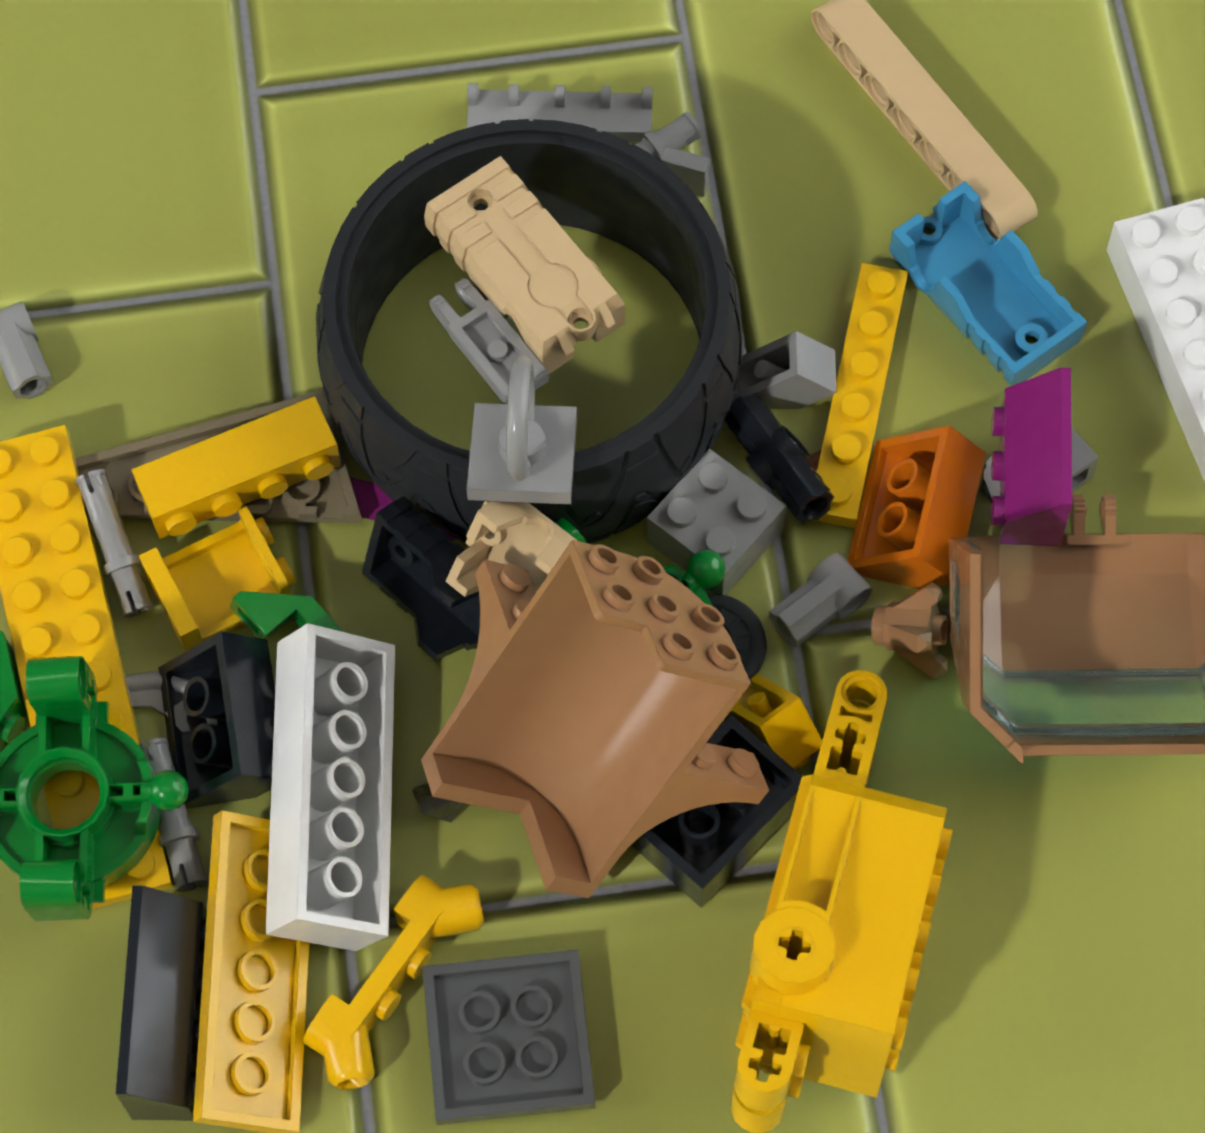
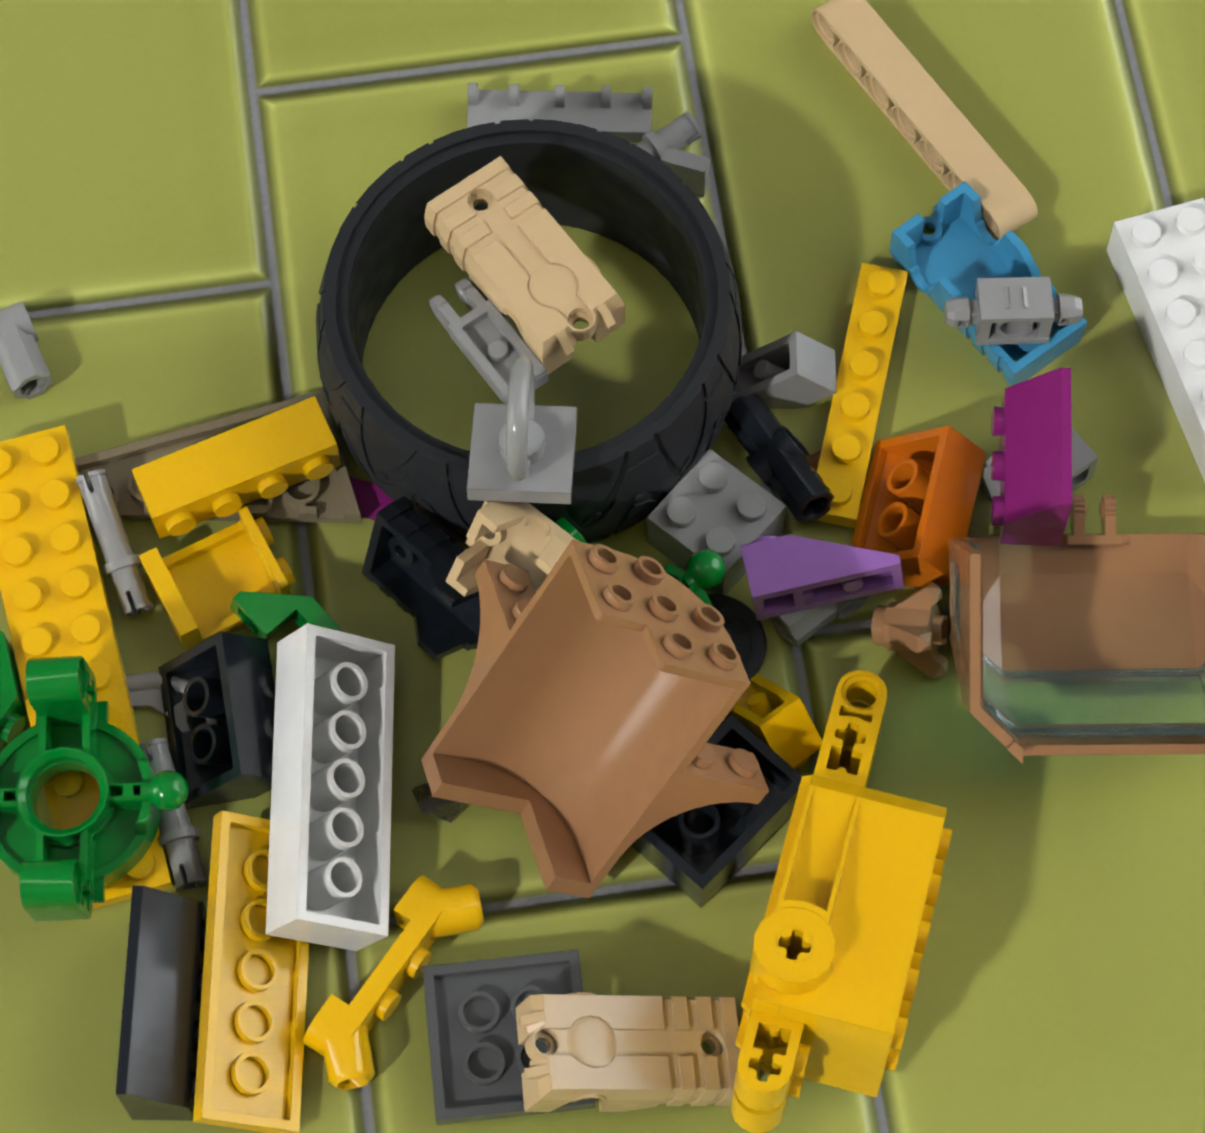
none -> tan piece [515,992,741,1112]
none -> medium lavender slope [740,534,904,620]
none -> light grey piece [944,277,1083,345]

